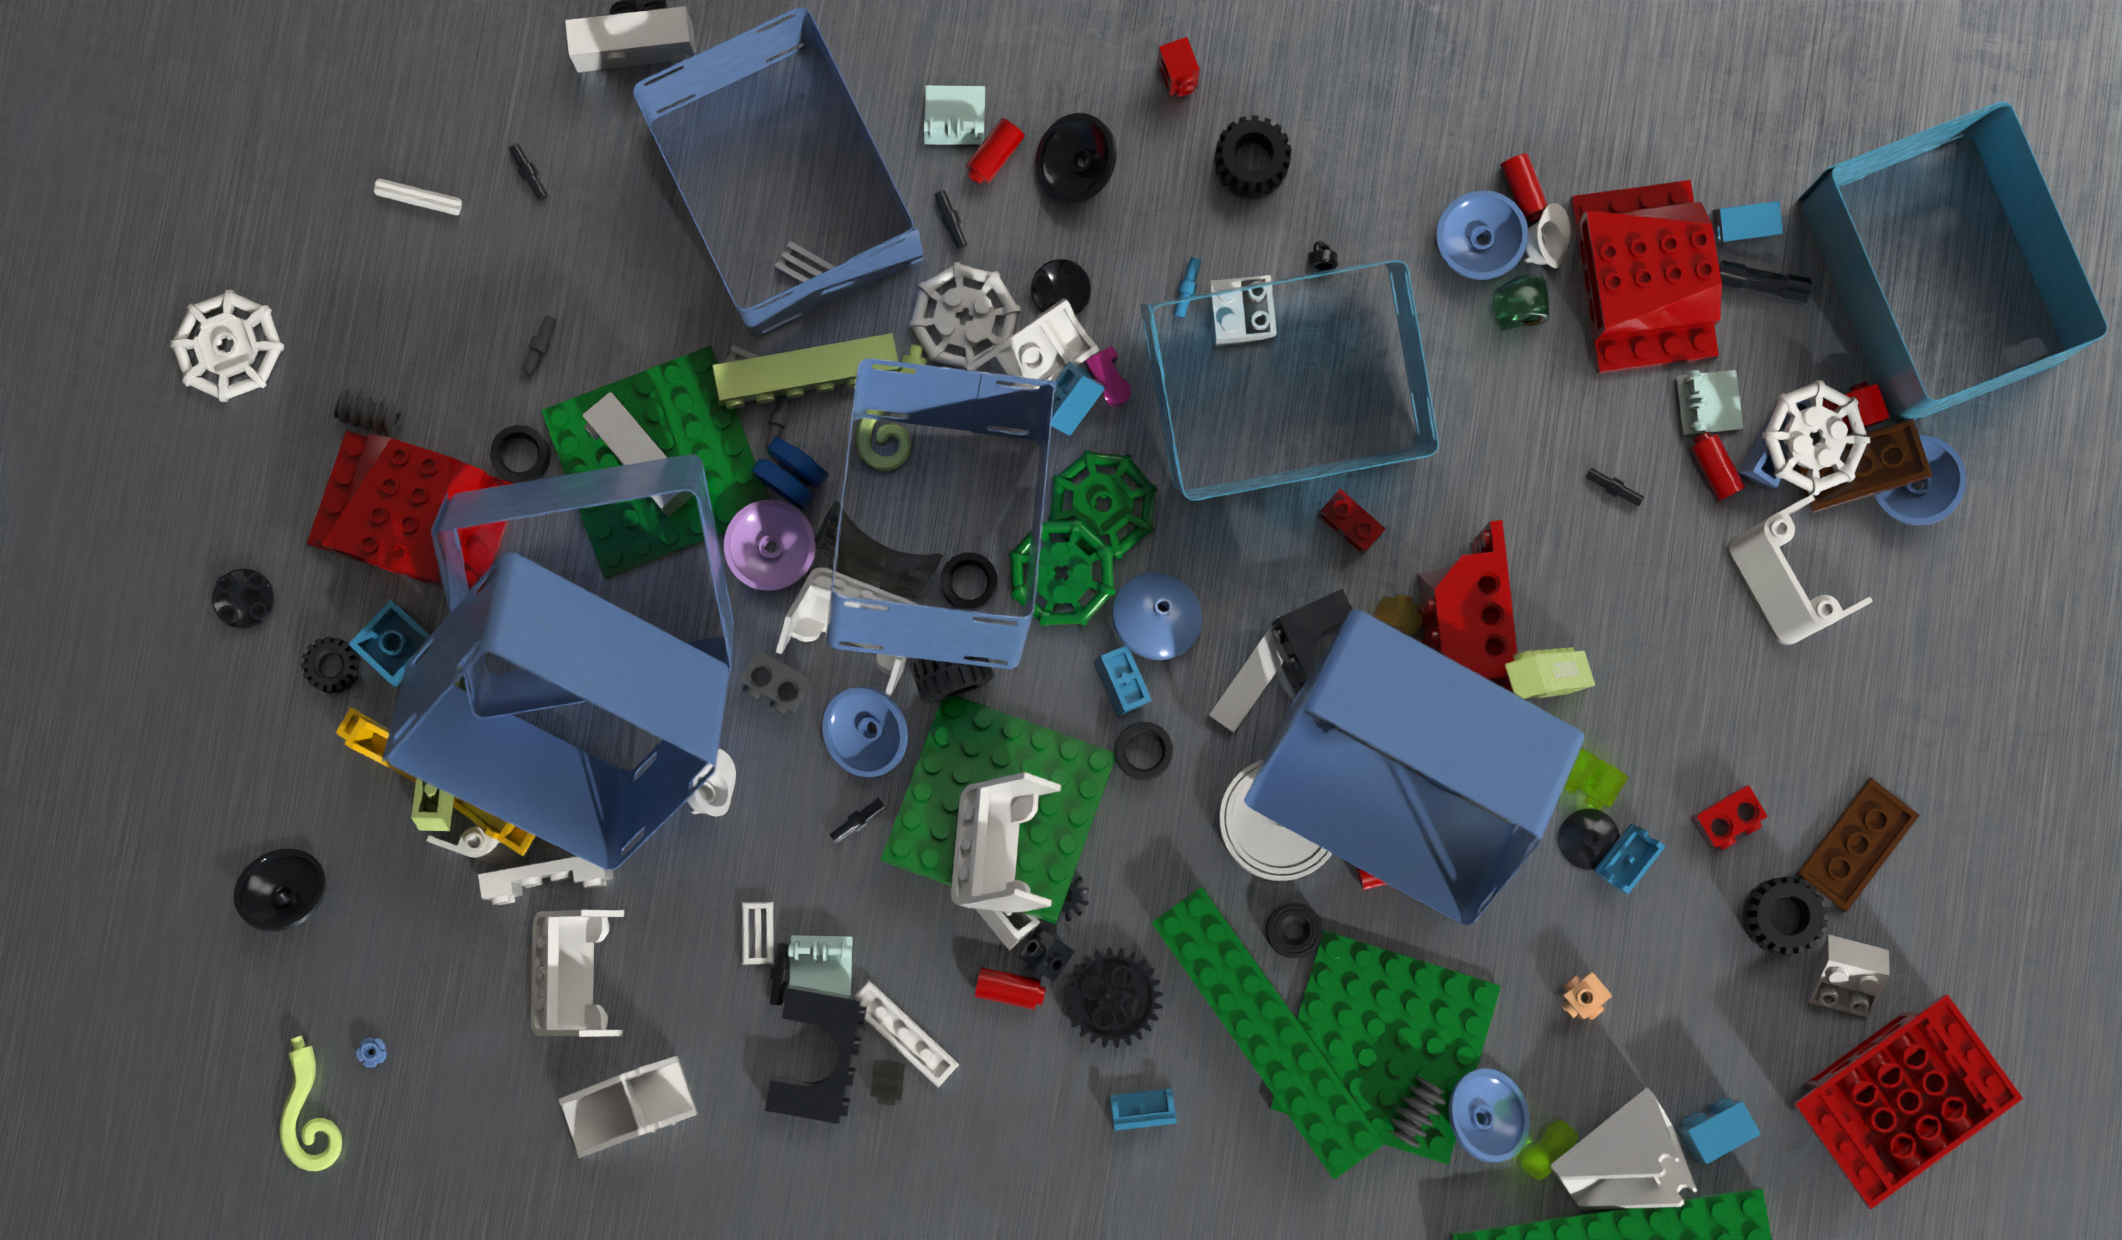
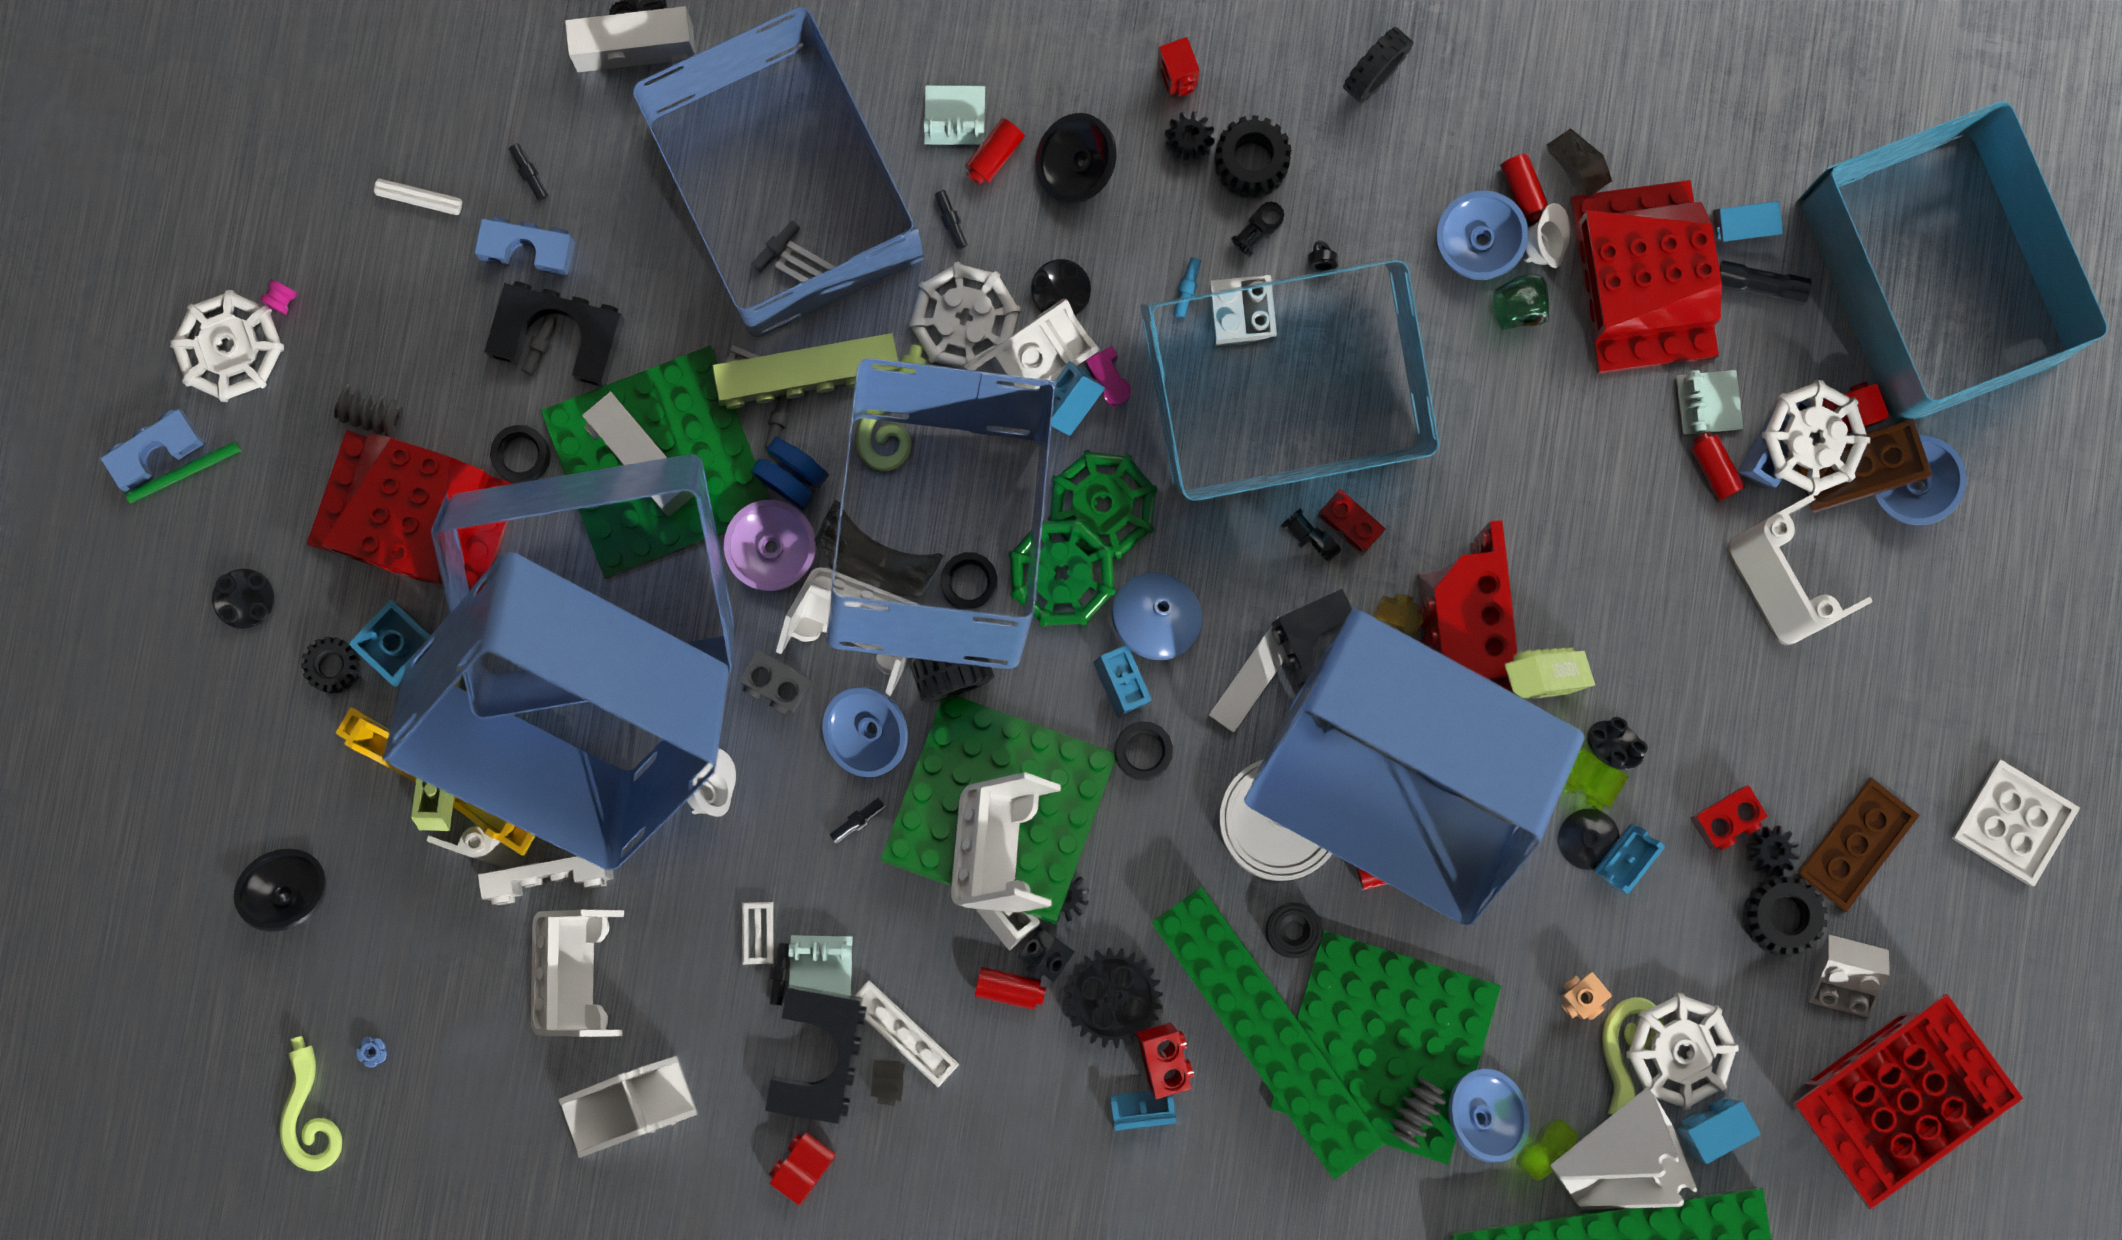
black bar [1585,467,1645,507] -> none
none -> medium blue arch [100,409,205,492]
none -> green bar [125,440,241,504]
none -> dark pink wheel [259,279,298,315]
none -> medium blue arch [474,216,575,276]
none -> black arch [484,281,625,387]
none -> dark grey bar [751,220,801,272]
none -> red brick [769,1132,837,1206]
none -> red brick [1136,1022,1194,1099]
none -> black gear [1164,111,1215,163]
none -> black connector [1231,201,1284,257]
none -> black connector [1281,508,1342,562]
none -> black tyre [1343,27,1414,103]
none -> clear smoke arch [1546,128,1612,197]
none -> black dish [1587,717,1648,770]
none -> yellowish green plant [1602,997,1665,1116]
none -> white plate [1626,993,1739,1110]
none -> black gear [1746,825,1800,877]
none -> white plate [1951,759,2080,887]

